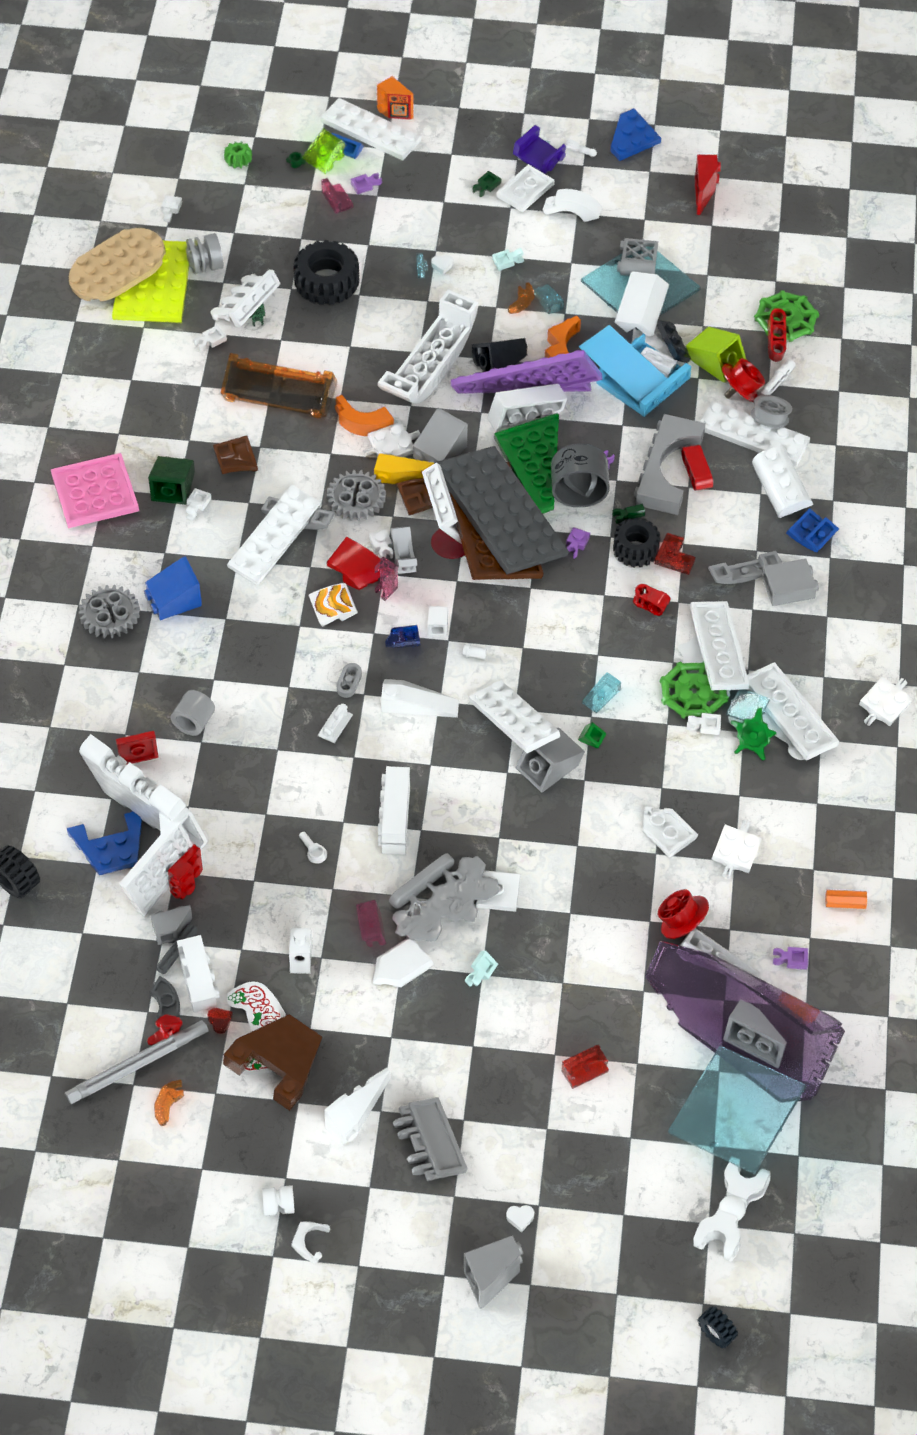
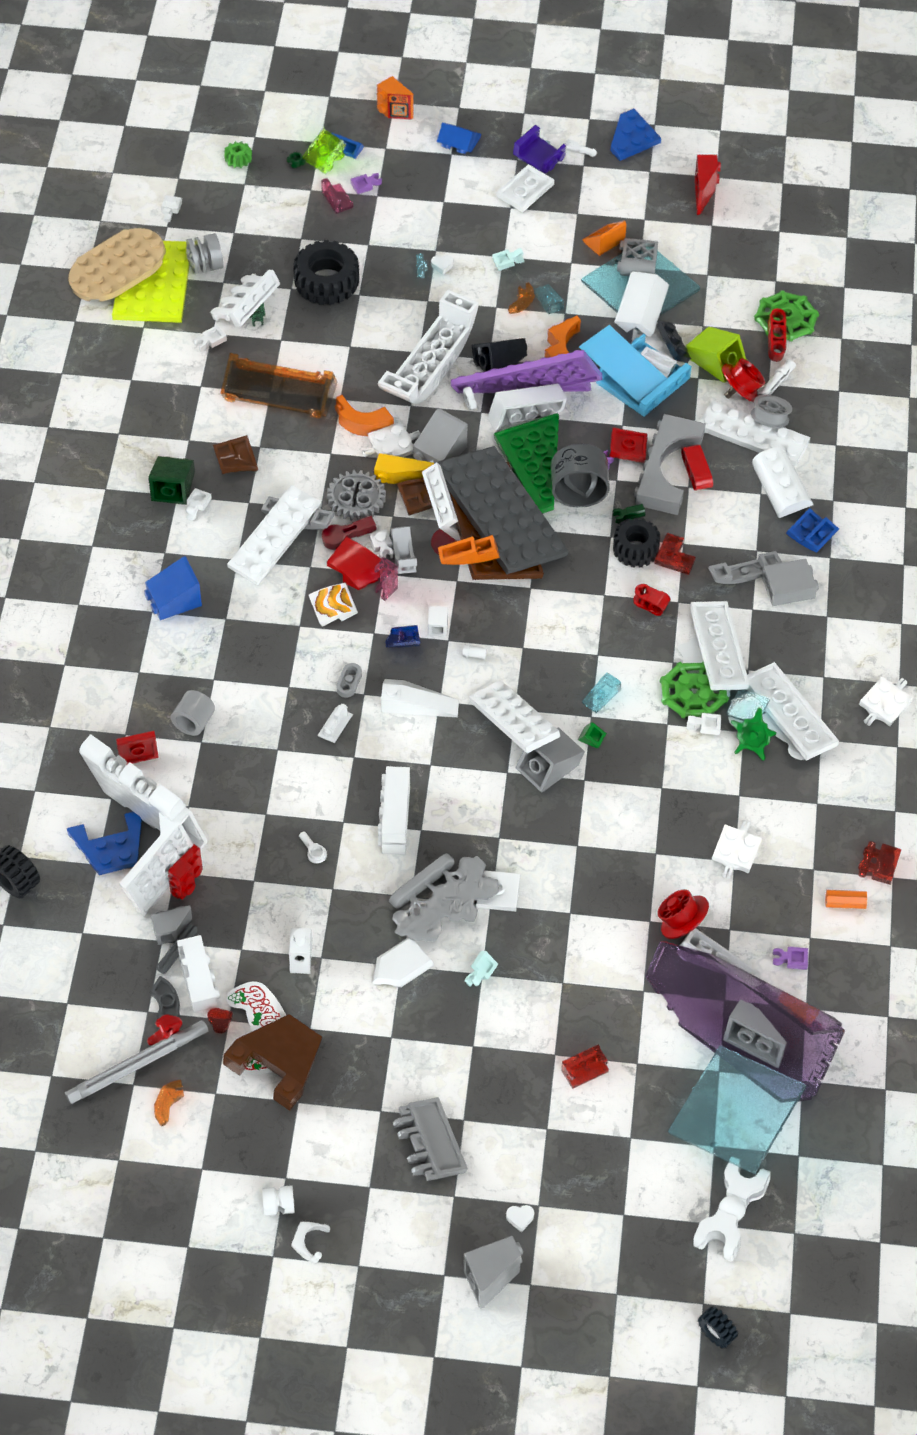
bright pink plate [51,453,139,528] -> none
light grey gear [79,585,140,638] -> none
white plate [320,98,421,161] -> none
white wedge [324,1068,390,1145] -> none
clear pink hinge [356,900,386,947] -> none
dark green plate [472,171,501,197] -> none
white arch [543,189,602,222] -> none
medium lavender plate [566,527,590,559] -> none
white tile [643,806,698,857] -> none
none -> dark red piece [322,515,377,550]
none -> blue slope [437,122,482,154]
none -> orange slope [438,535,500,565]
none -> white tile [463,387,477,411]
none -> orange slope [582,221,626,256]
none -> red plate [609,428,648,463]
none -> clear red plate [858,841,902,885]

